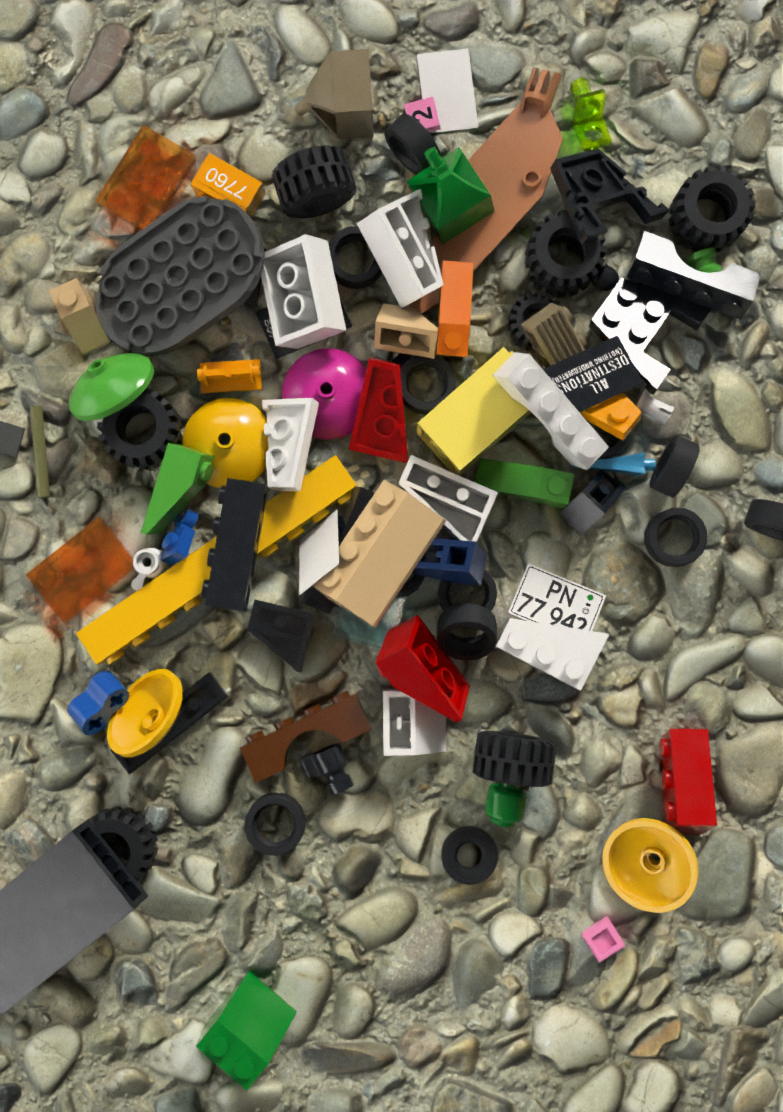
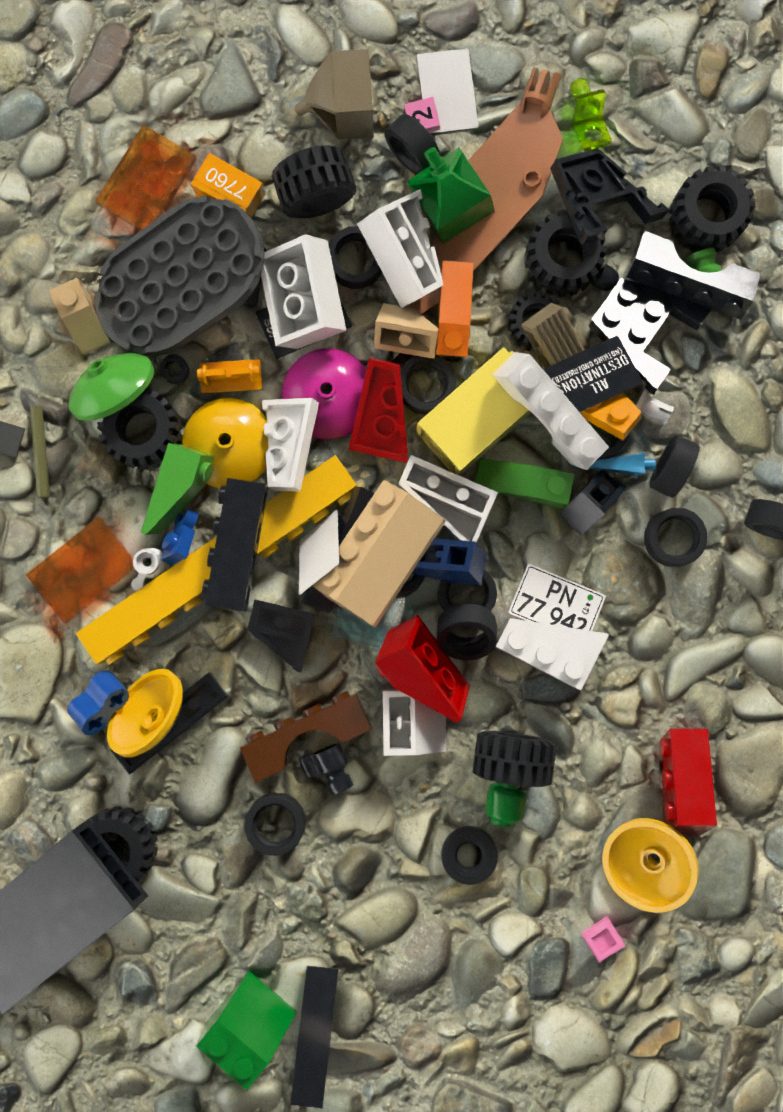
none -> black bush [160,354,190,384]
none -> black slope [290,966,339,1108]

